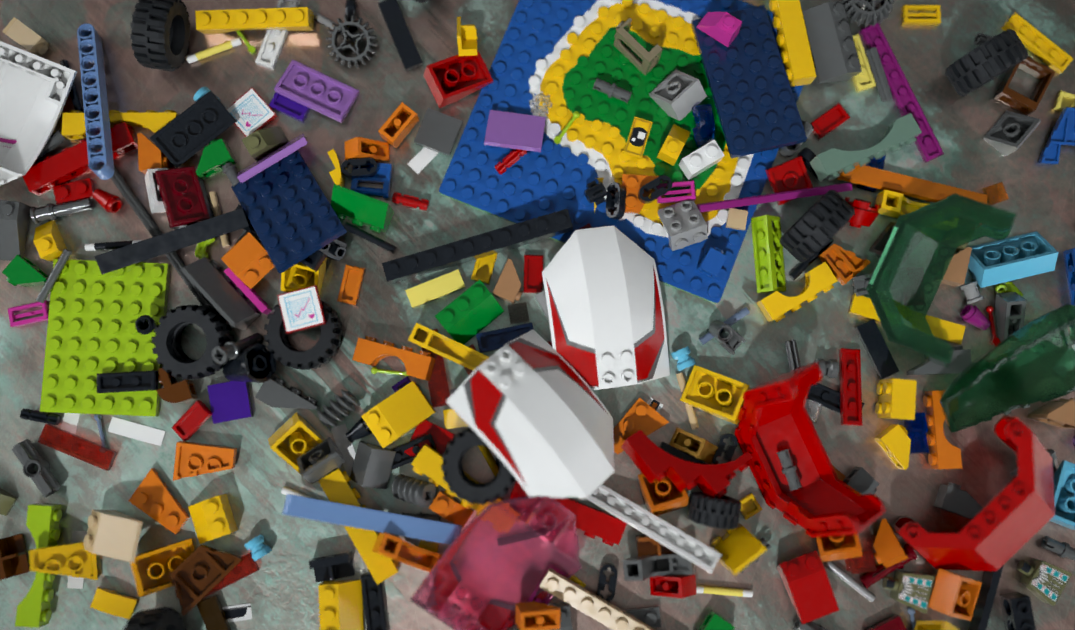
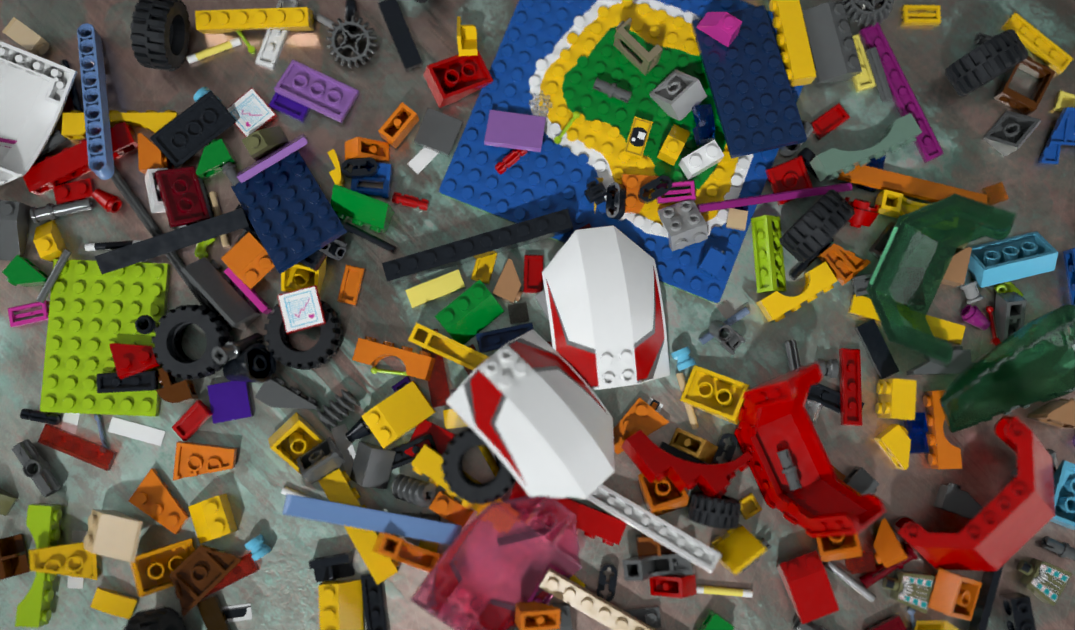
none -> red wing [109,343,159,379]

